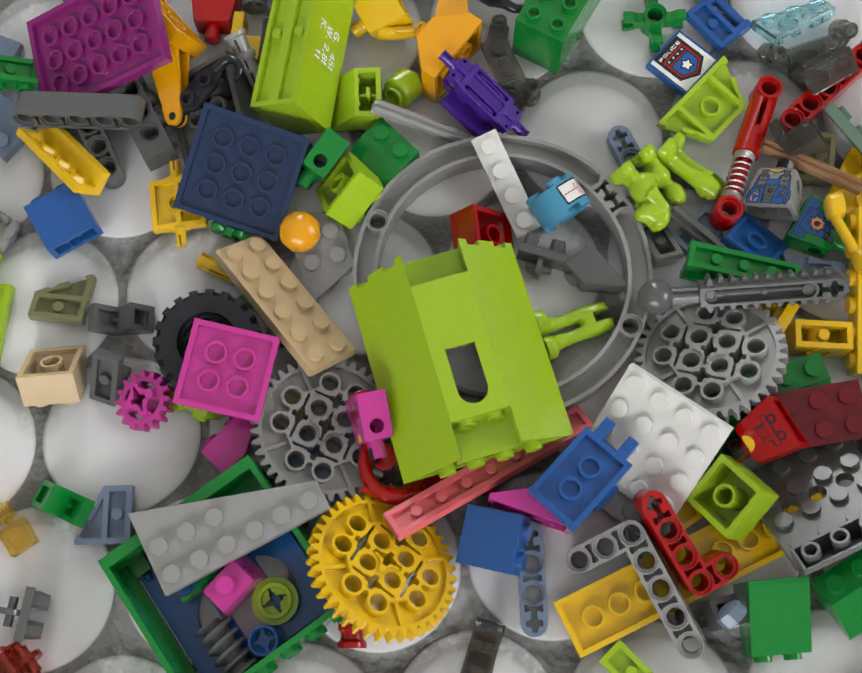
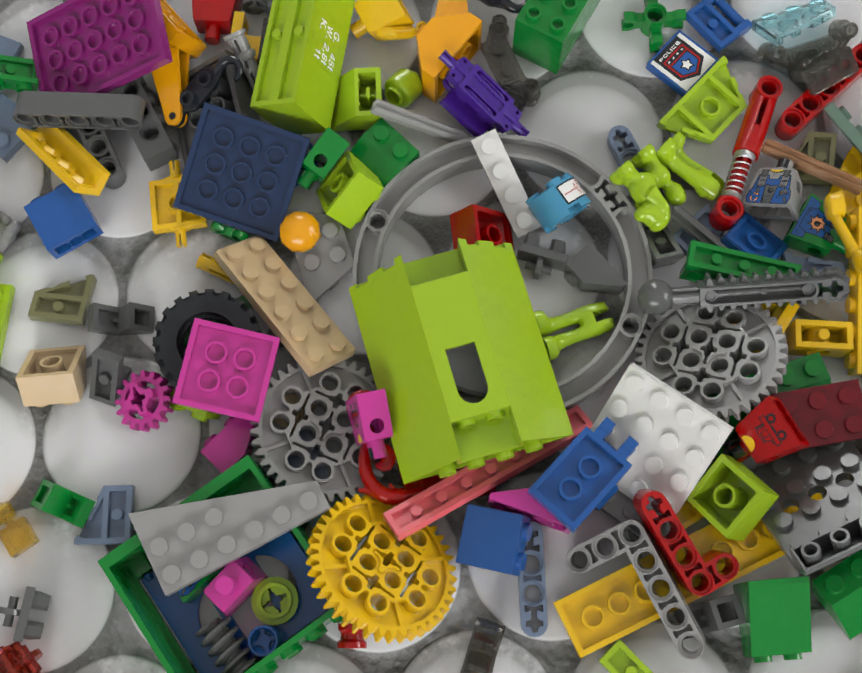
sand blue tile [716,600,747,630] -> none
clear smoke slope [767,118,830,155] -> none

